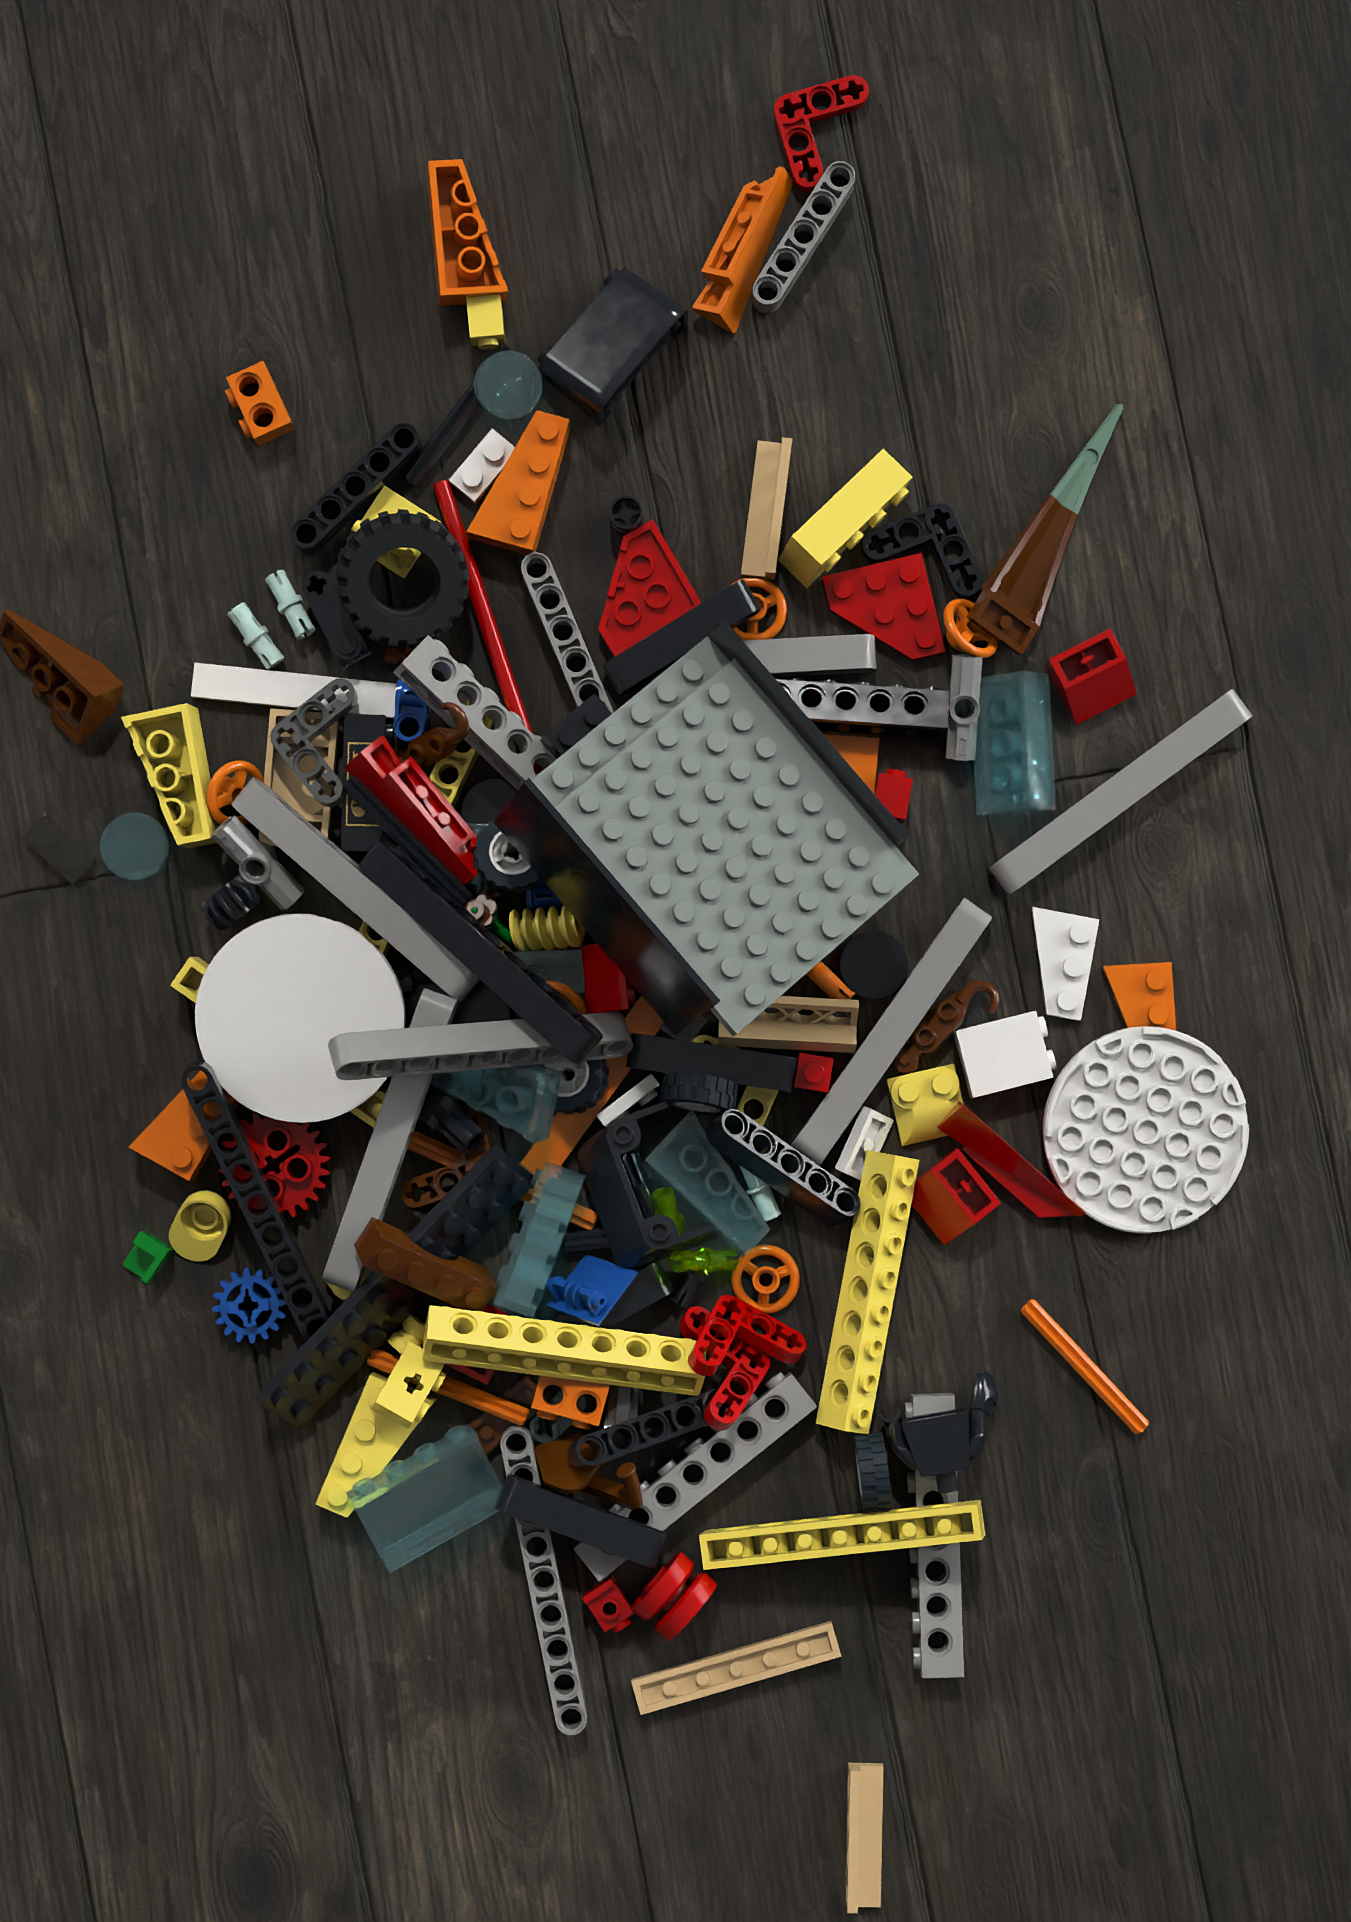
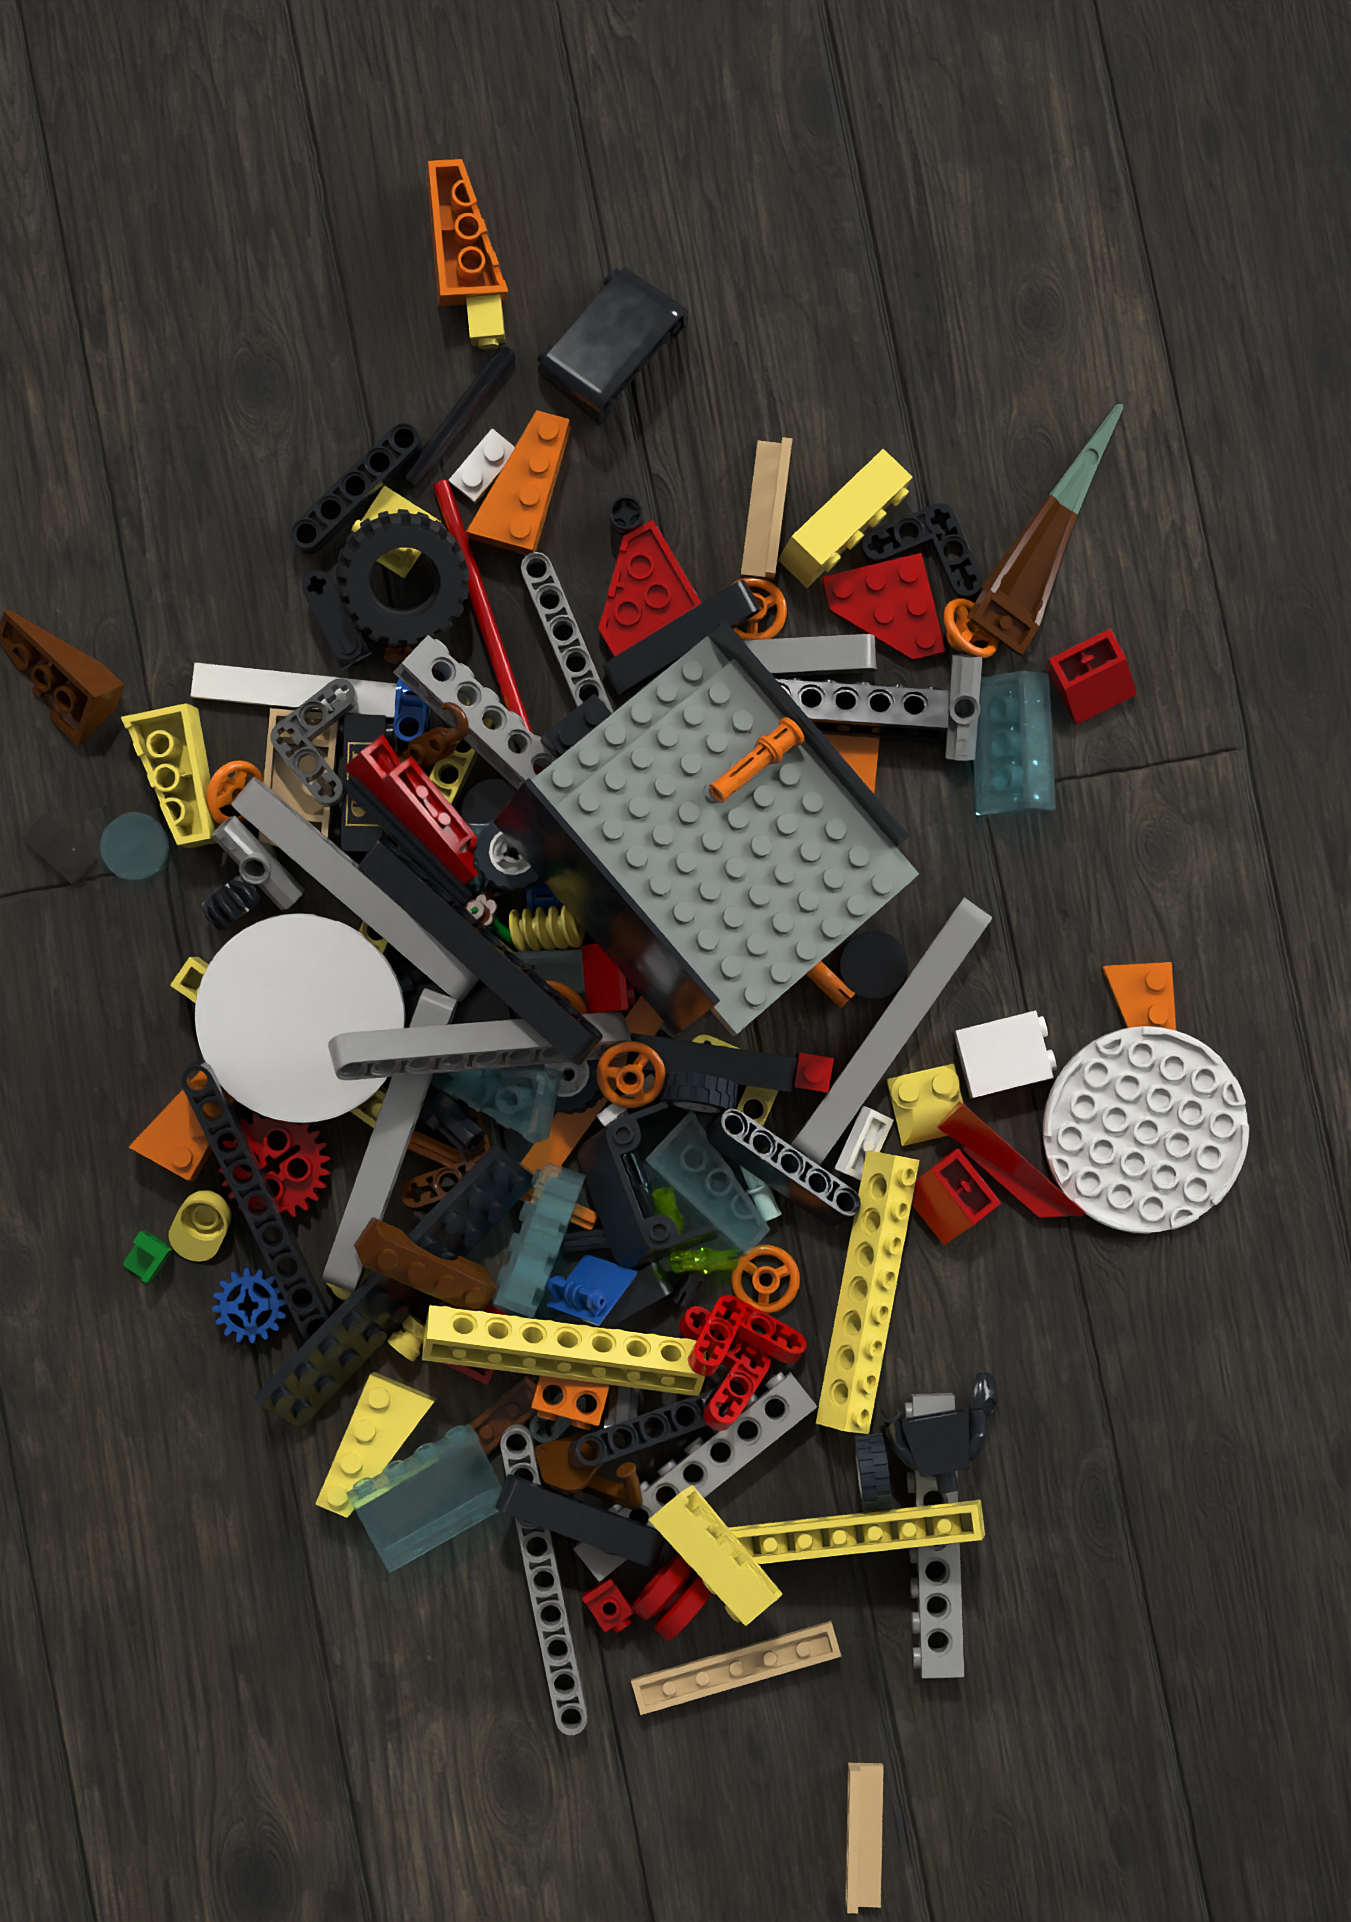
orange brick [225,361,295,446] -> none
light aqua pin [227,602,285,670] -> none
light aqua pin [265,570,316,640] -> none
orange axle [367,1348,529,1426] -> none
light yellow brick [372,1341,447,1428] -> none
clear light blue tile [474,351,542,419] -> none
orange wedge [692,166,793,333] -> none
tan fence [718,996,859,1053] -> none
light grey beam [752,161,855,313] -> none
red beam [774,75,869,192] -> none
red brick [874,769,913,823] -> none
reddish brown piece [894,980,1000,1074] -> none
light grey beam [988,689,1253,895] -> none
orange axle [1020,1299,1149,1435] -> none
white wing [1031,907,1099,1021] -> none
none -> orange piece [596,1041,666,1108]
none -> light yellow wedge [648,1485,782,1626]
none -> orange pin [709,717,805,803]

